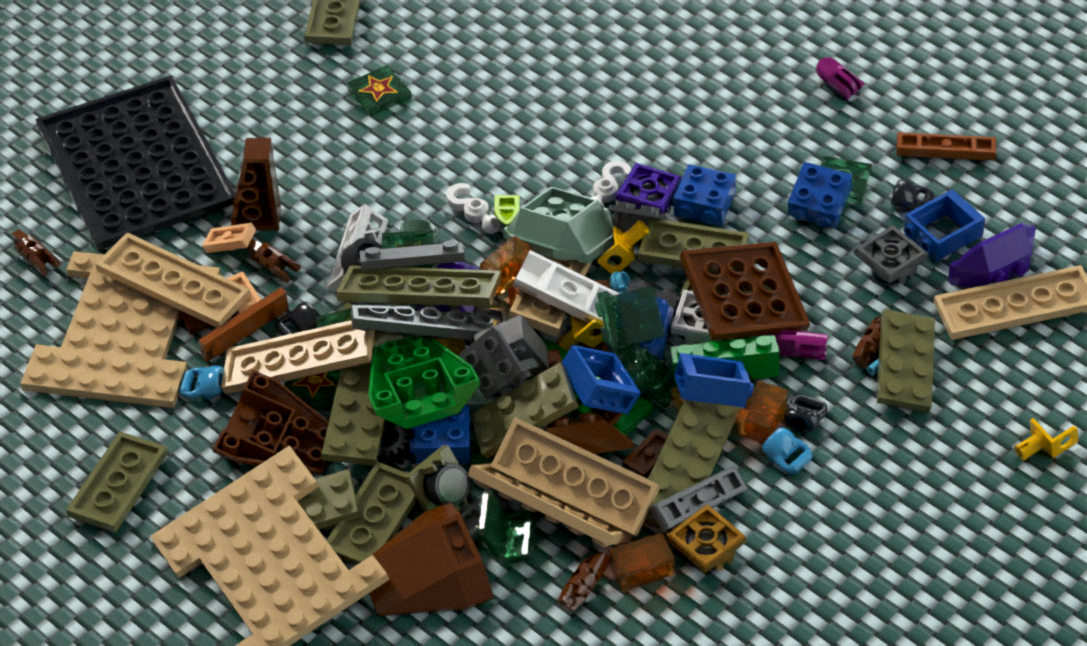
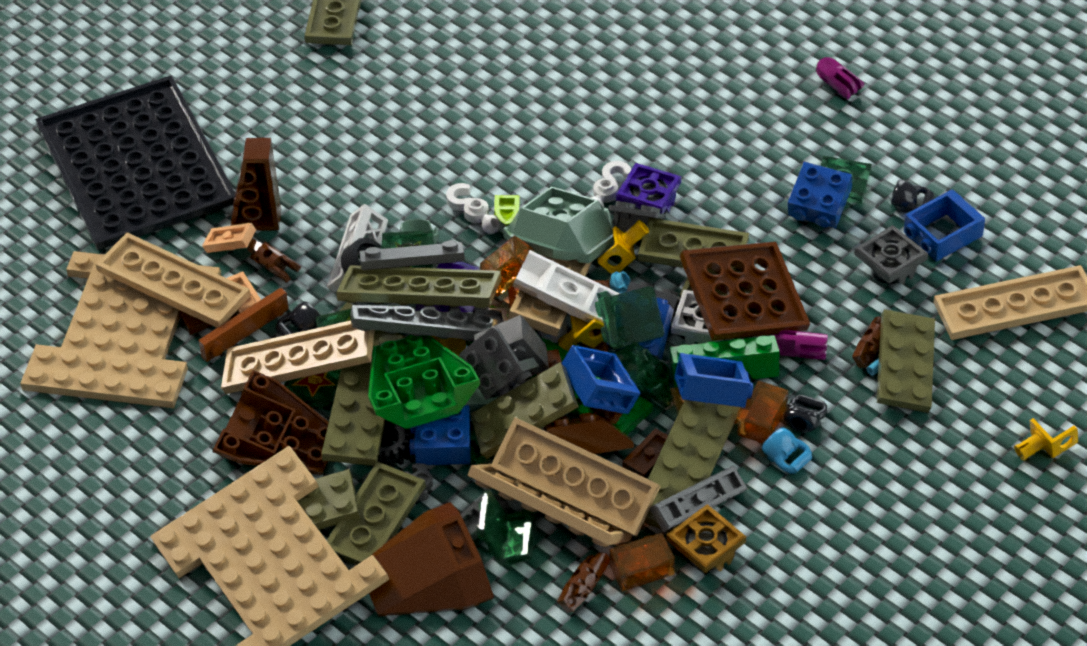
reddish brown hinge [11,229,61,275] -> none
olive plate [66,431,168,533] -> none
dark azure piece [179,366,224,399] -> none
clear green tile [346,65,412,116] -> none
piece [404,445,473,512] -> none
blue brick [674,164,736,226] -> none
dark orange plate [896,132,996,161] -> none
dark purple wedge [948,223,1036,288] -> none

